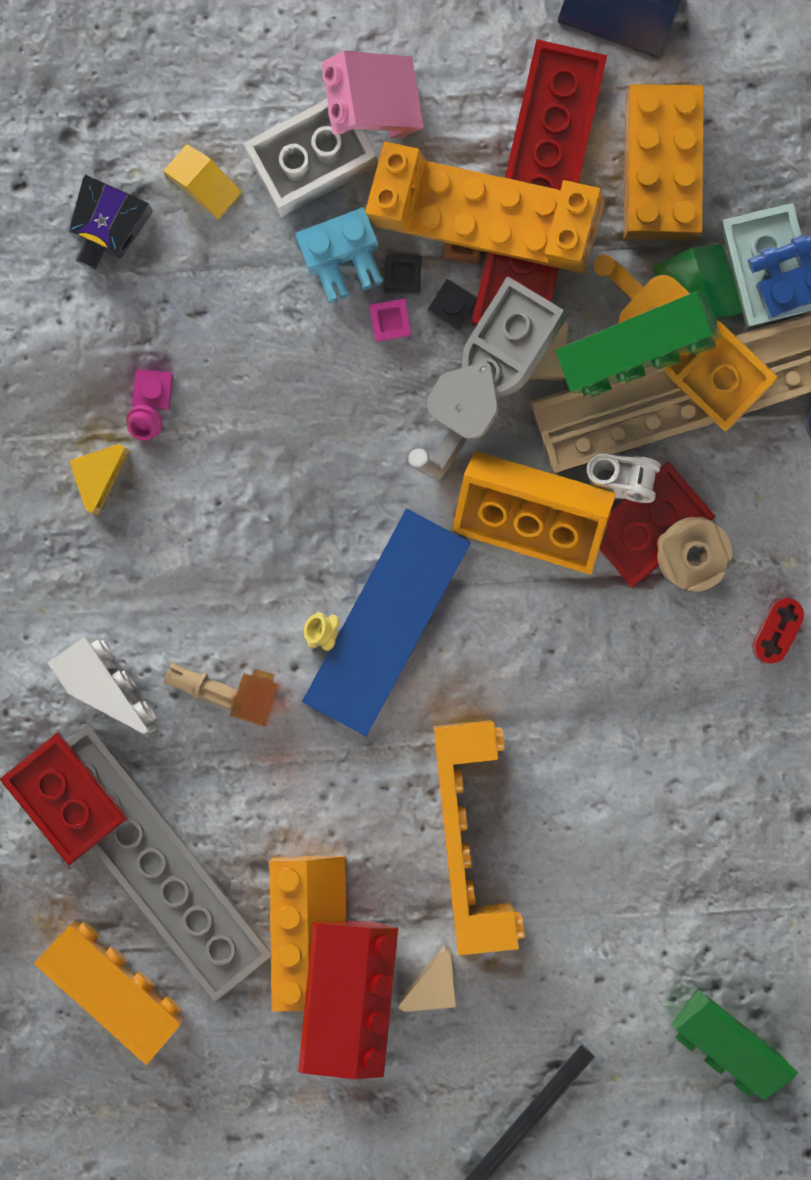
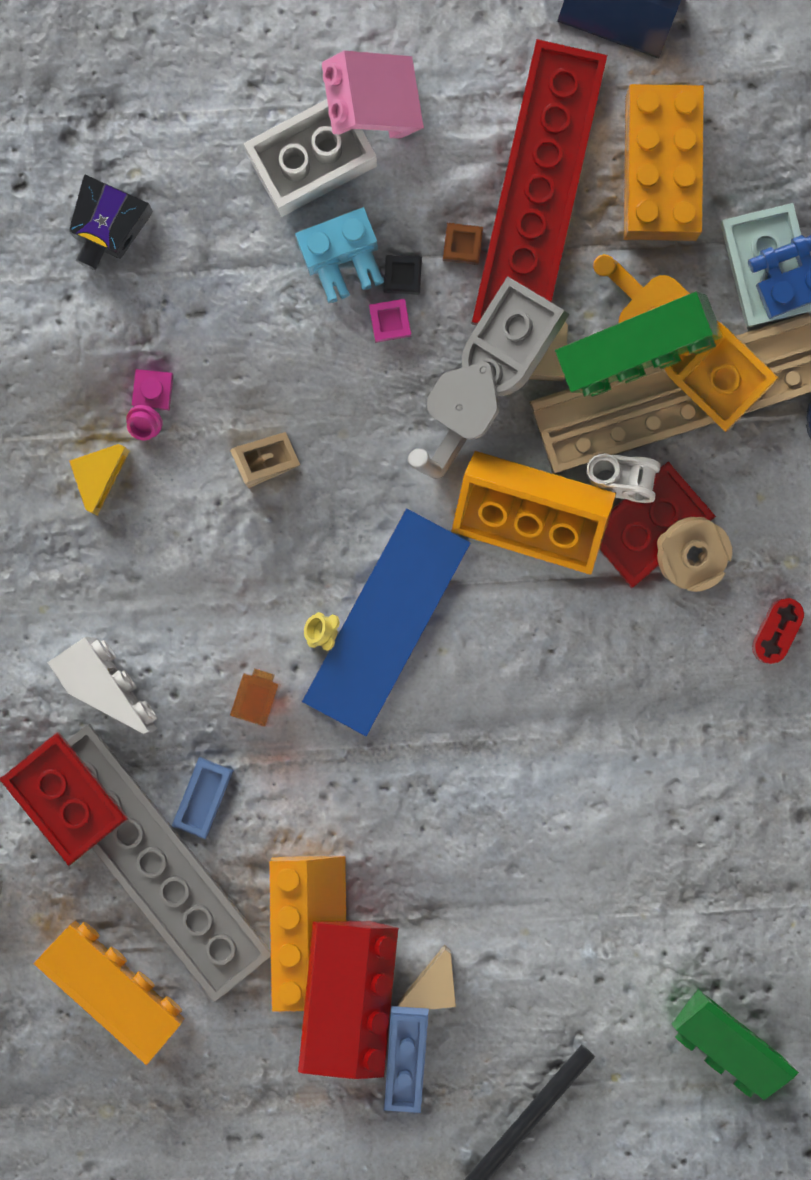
yellow slope [163,144,242,220] -> none
tan axle [164,662,238,710] -> none
light orange plate [365,141,605,274] -> none
black plate [427,279,477,331] -> none
light orange plate [433,720,525,956] -> none
green slope [652,244,743,322] -> none
none -> medium blue tile [172,757,234,839]
none -> tan slope [230,432,300,488]
none -> medium blue tile [384,1006,429,1113]

